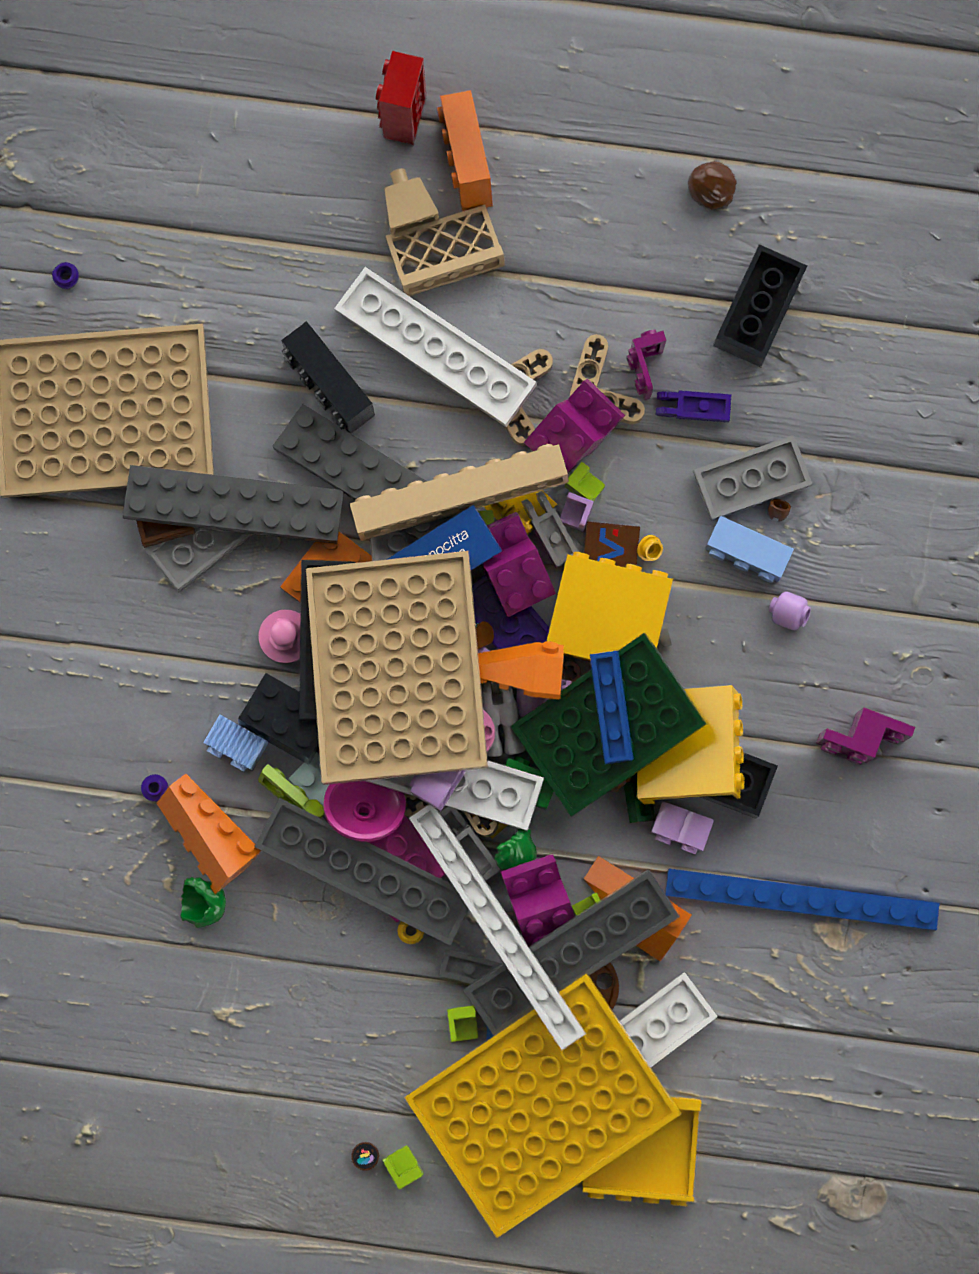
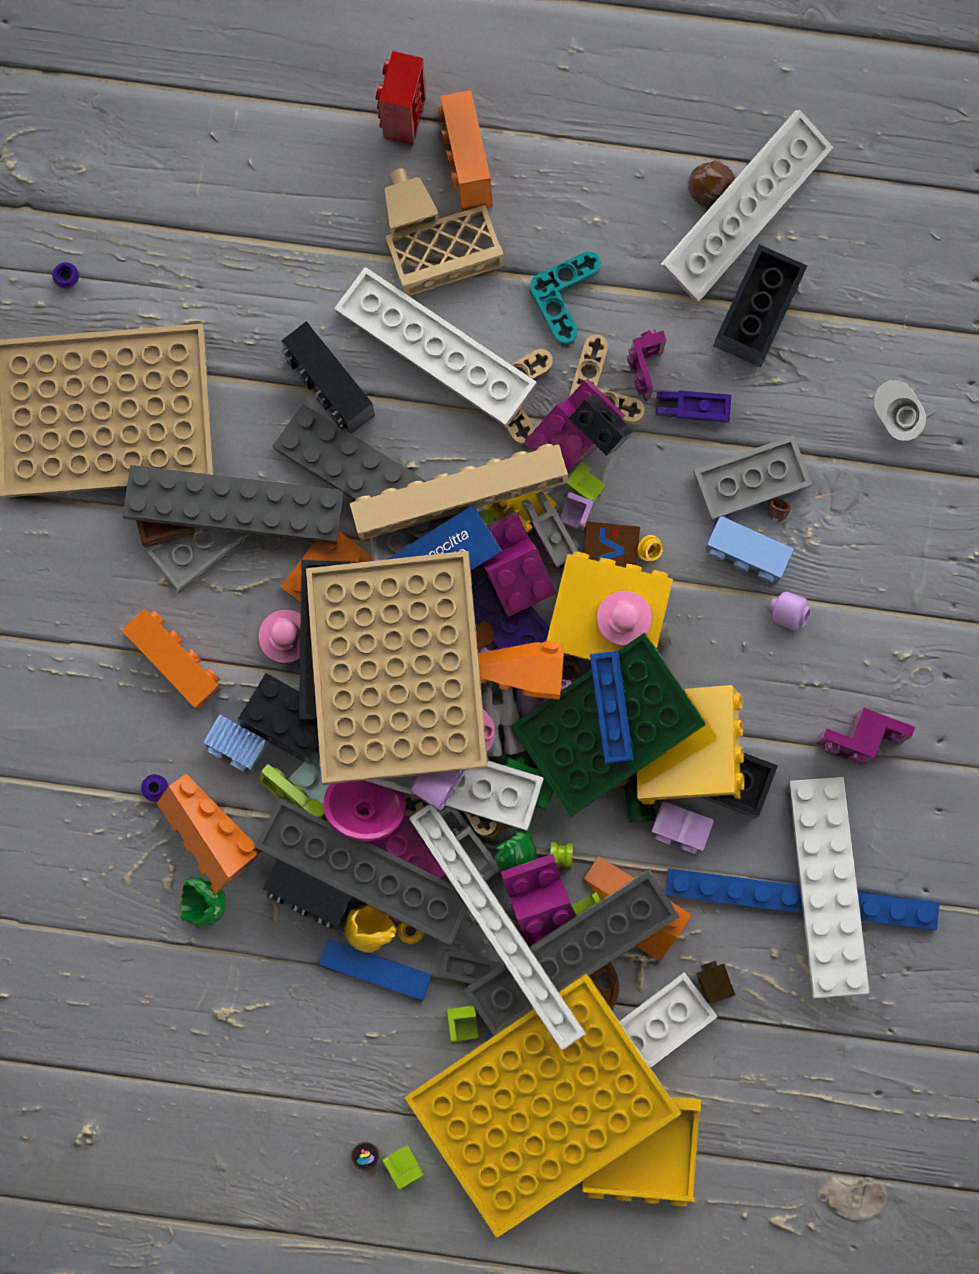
none -> orange brick [121,608,221,710]
none -> black brick [263,859,355,929]
none -> blue tile [319,939,432,1000]
none -> yellow hair [344,903,398,953]
none -> teal beam [530,251,601,346]
none -> lime wheel [550,842,573,870]
none -> black brick [568,394,634,456]
none -> bright pink plate [597,591,652,646]
none -> white plate [660,110,833,301]
none -> dark brown brick [696,960,736,1004]
none -> white plate [788,777,869,999]
none -> white piece [874,380,926,441]

